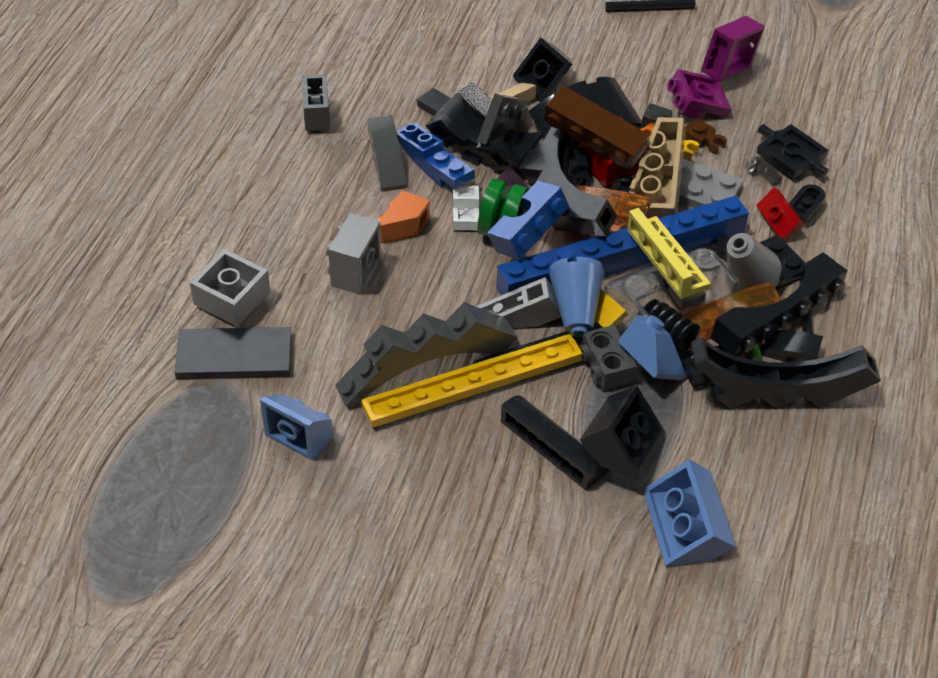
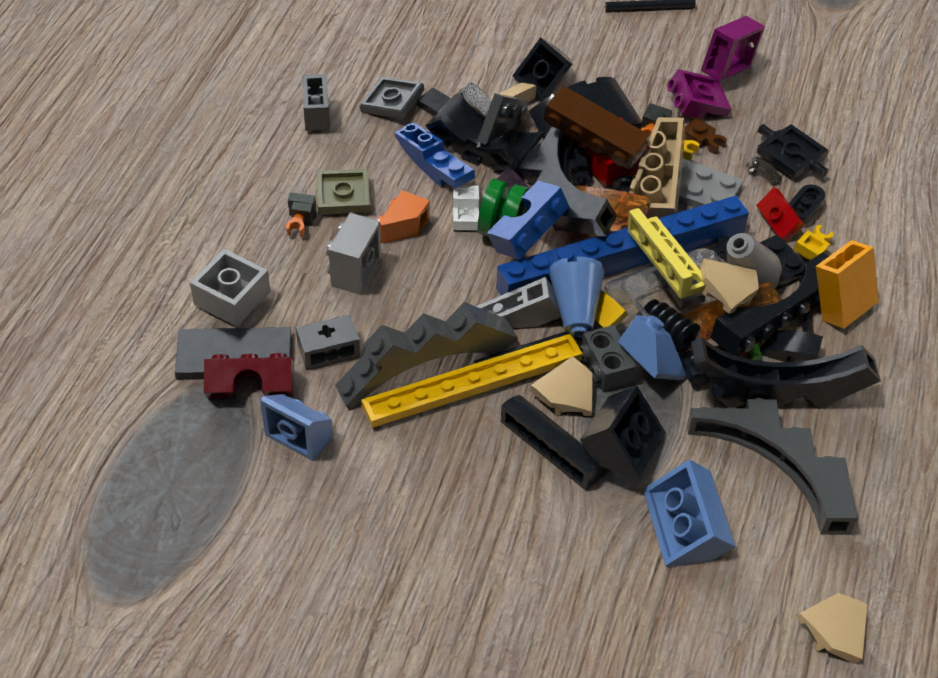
dark grey slope [368,115,407,192] -> none
none -> dark red arch [204,353,294,399]
none -> pearl dark grey piece [286,192,317,237]
none -> dark grey brick [296,315,360,370]
none -> olive plate [317,169,370,215]
none -> dark grey tile [359,77,425,119]
none -> tan slope [531,356,593,416]
none -> dark grey arch [687,398,857,535]
none -> tan slope [700,258,759,314]
none -> yellow plate [793,225,834,260]
none -> tan slope [796,593,867,664]
none -> light orange brick [816,240,879,329]

